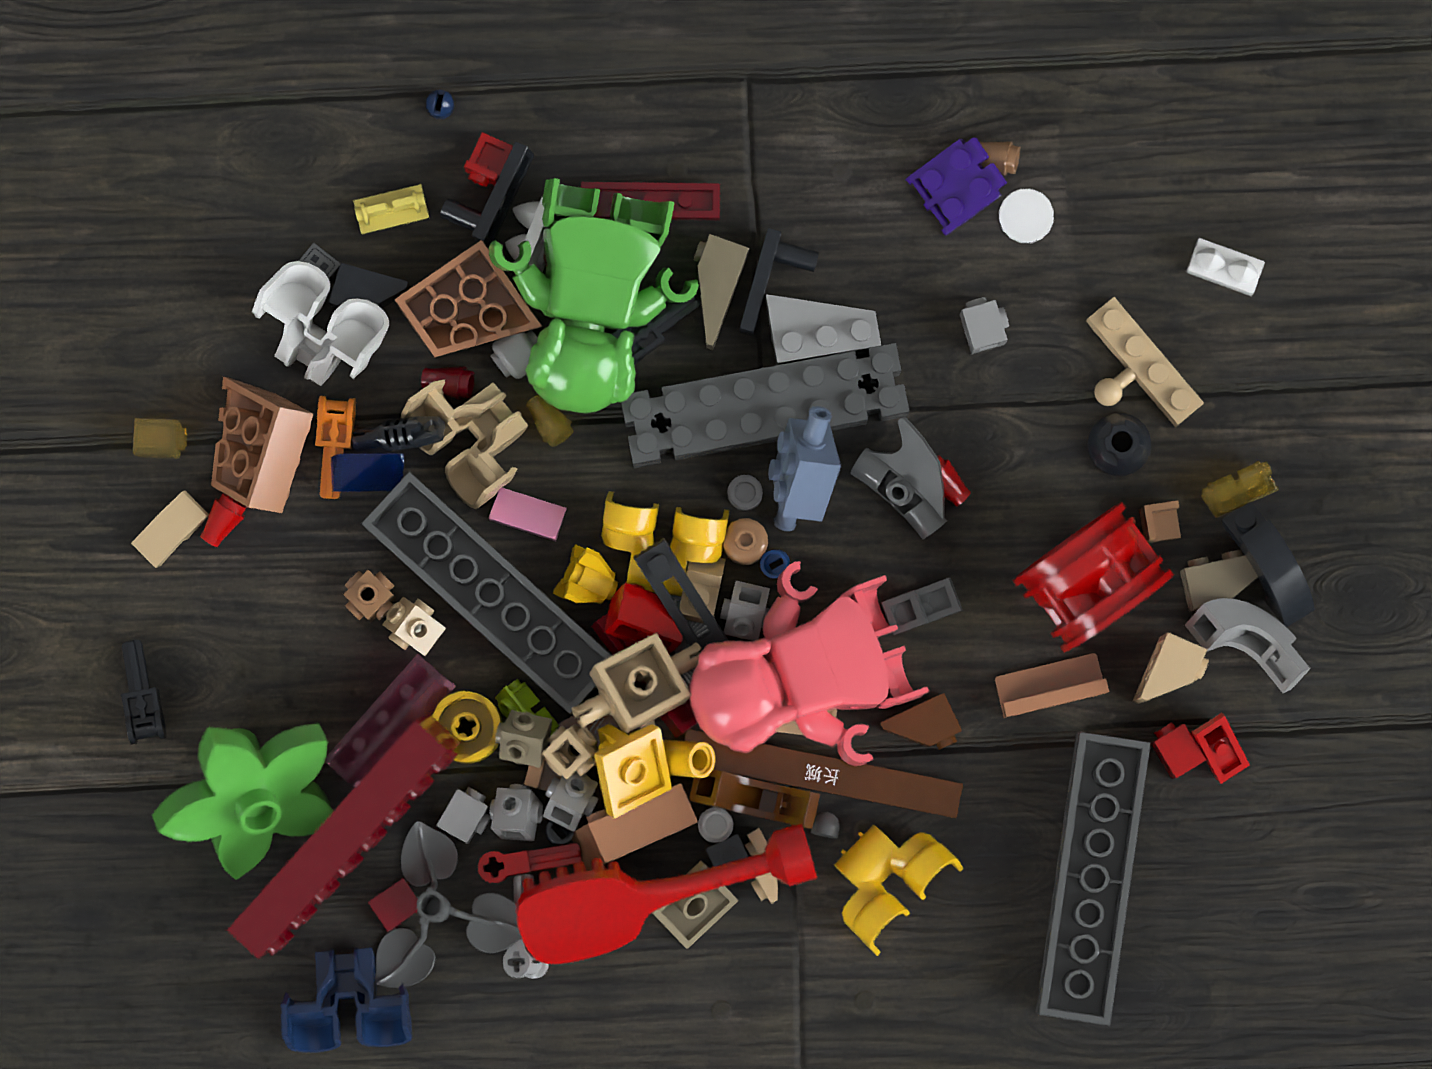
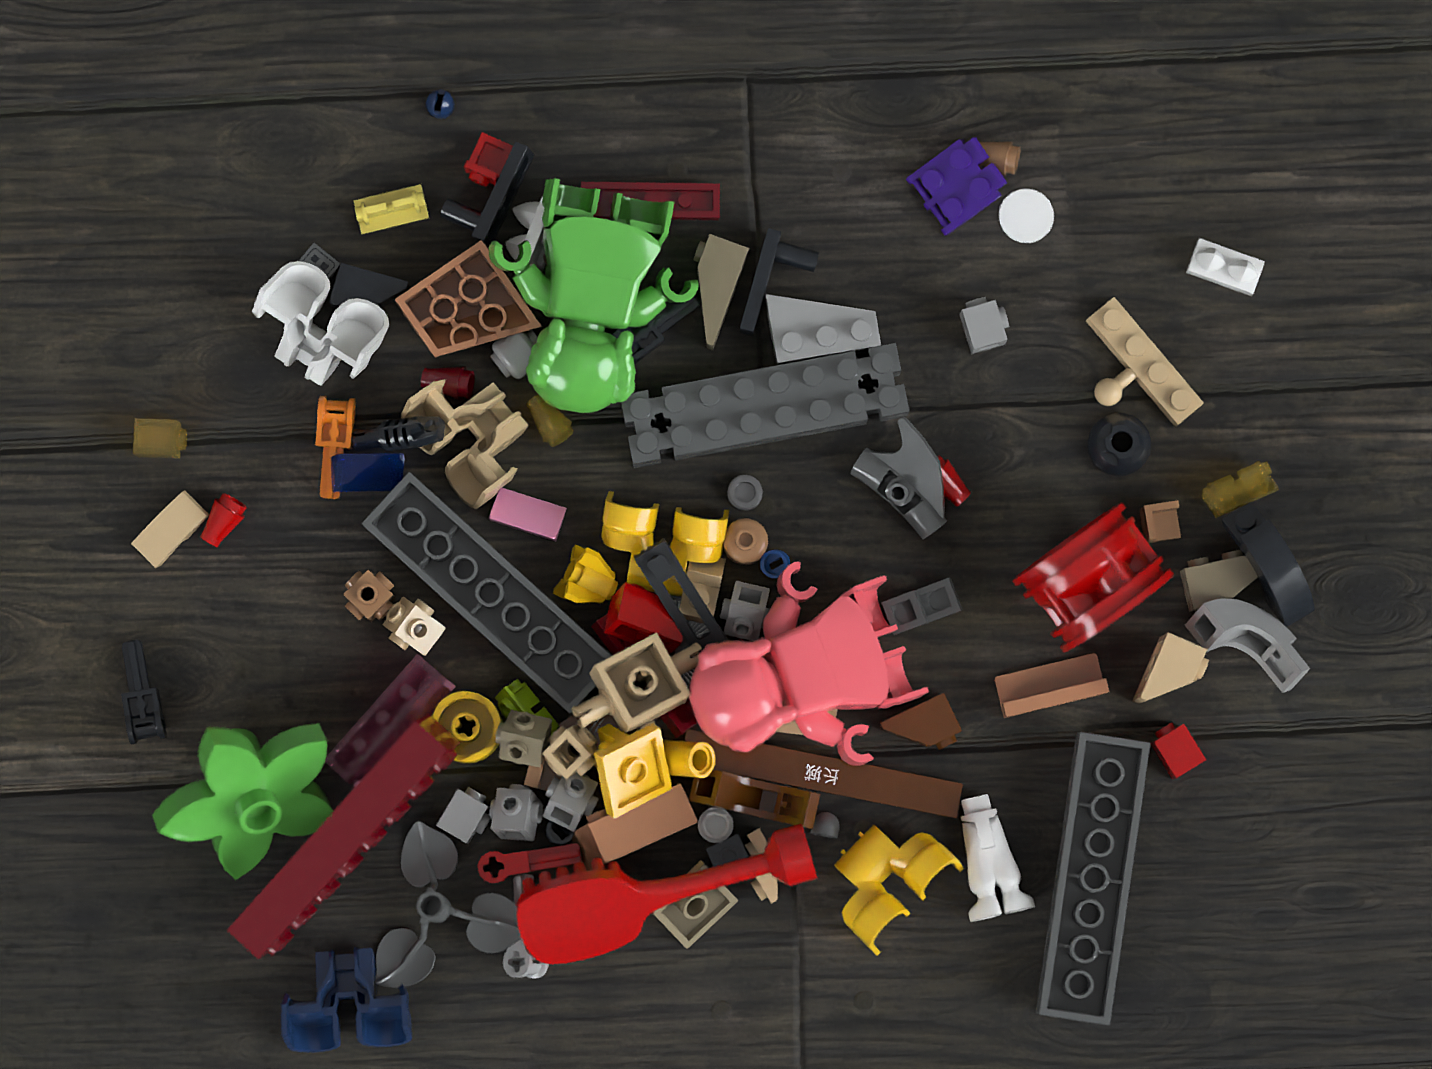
nougat wedge [211,377,313,513] -> none
dark red panel [368,878,418,932] -> none
sand blue brick [768,406,841,531] -> none
red slope [1191,713,1250,784] -> none
none -> white piece [961,794,1035,922]

